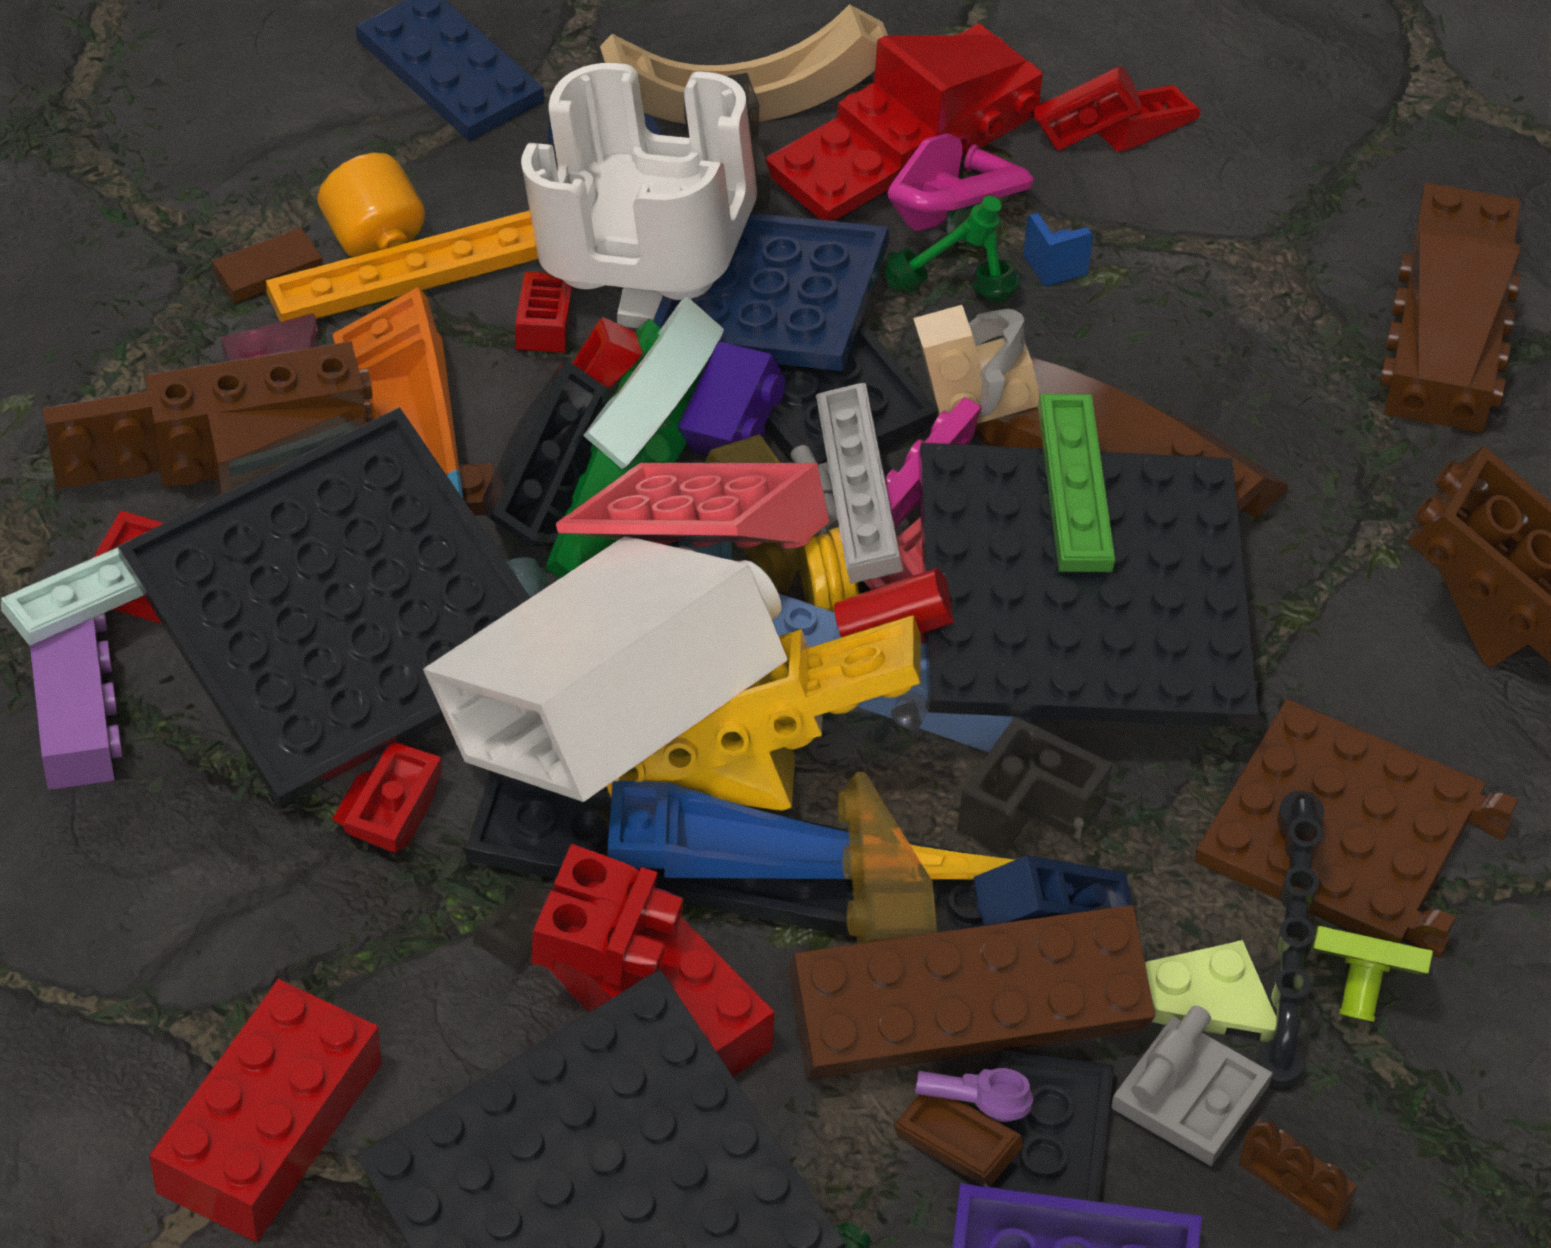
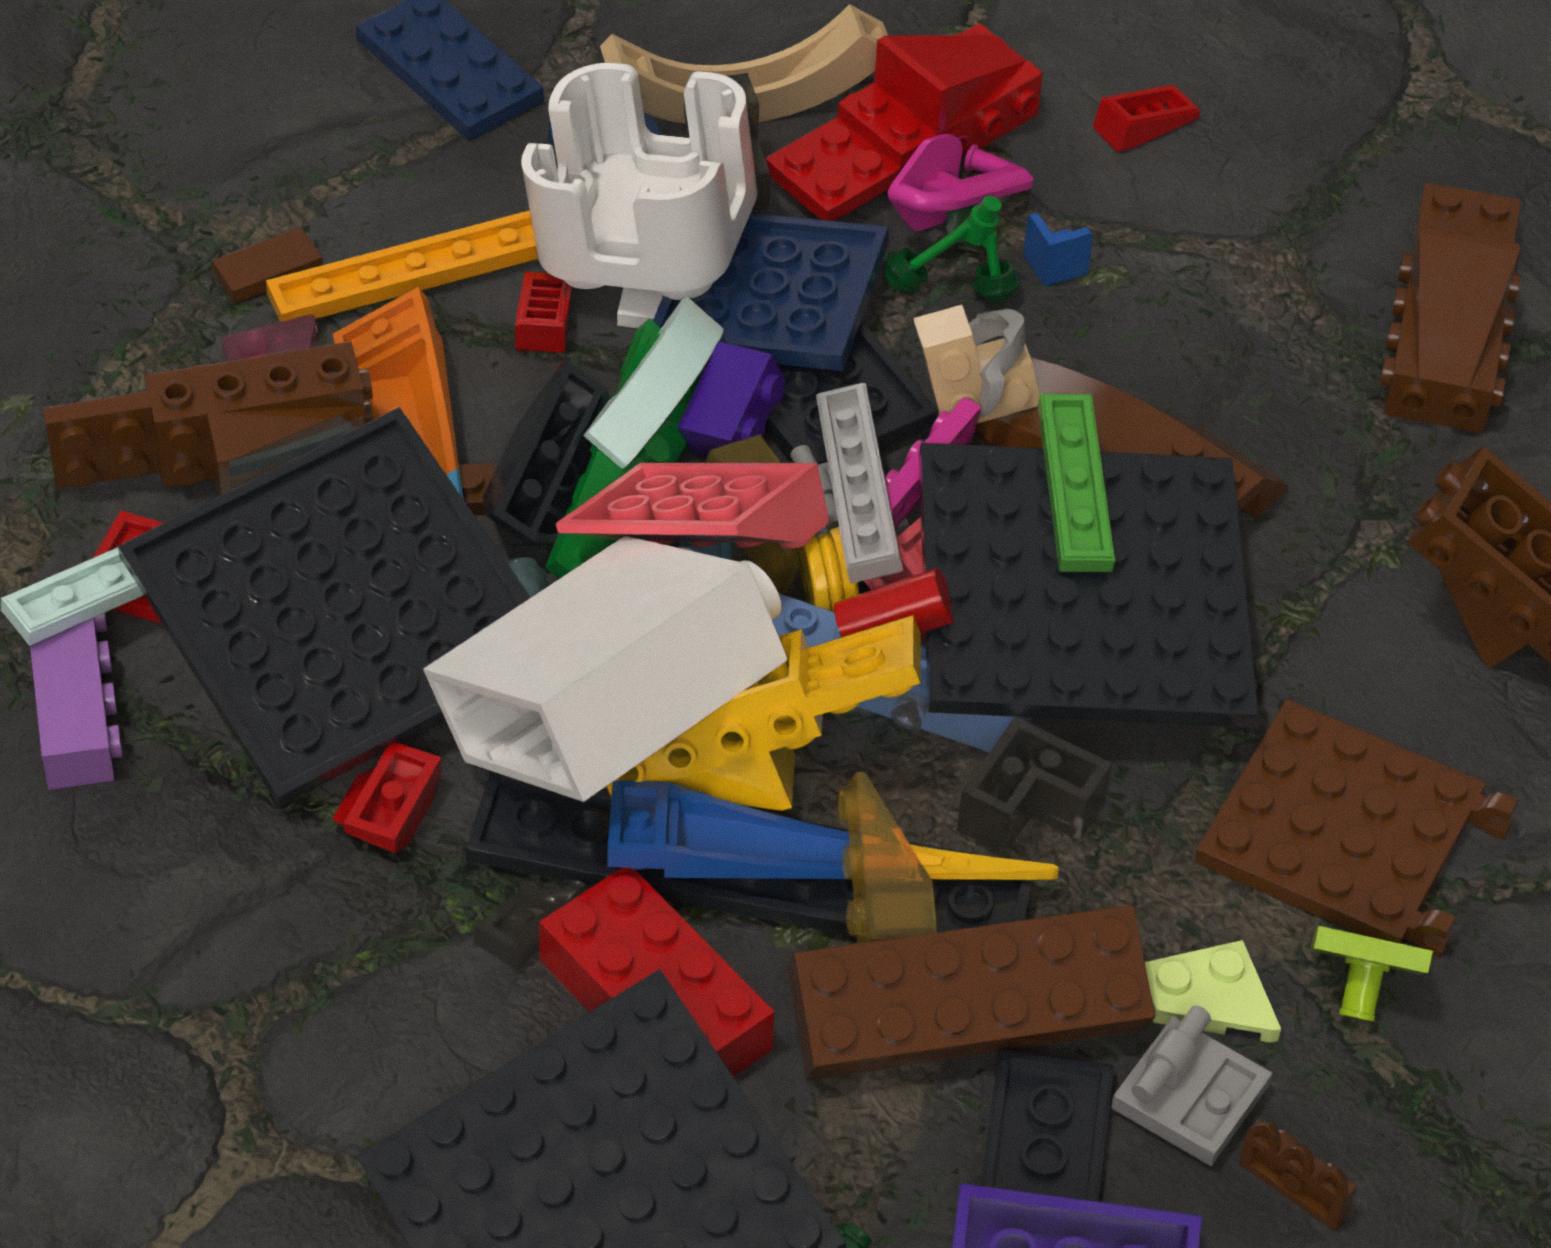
red brick [149,979,382,1243] -> none
light orange head [317,152,426,257] -> none
red hips [531,844,684,986] -> none
red slope [572,317,643,389] -> none
reddish brown tile [893,1094,1024,1187] -> none
medium lavender plate [915,1068,1033,1122] -> none
dark blue slope [973,855,1138,926] -> none
red brick [1034,66,1141,151] -> none
black bar [1256,791,1324,1091] -> none

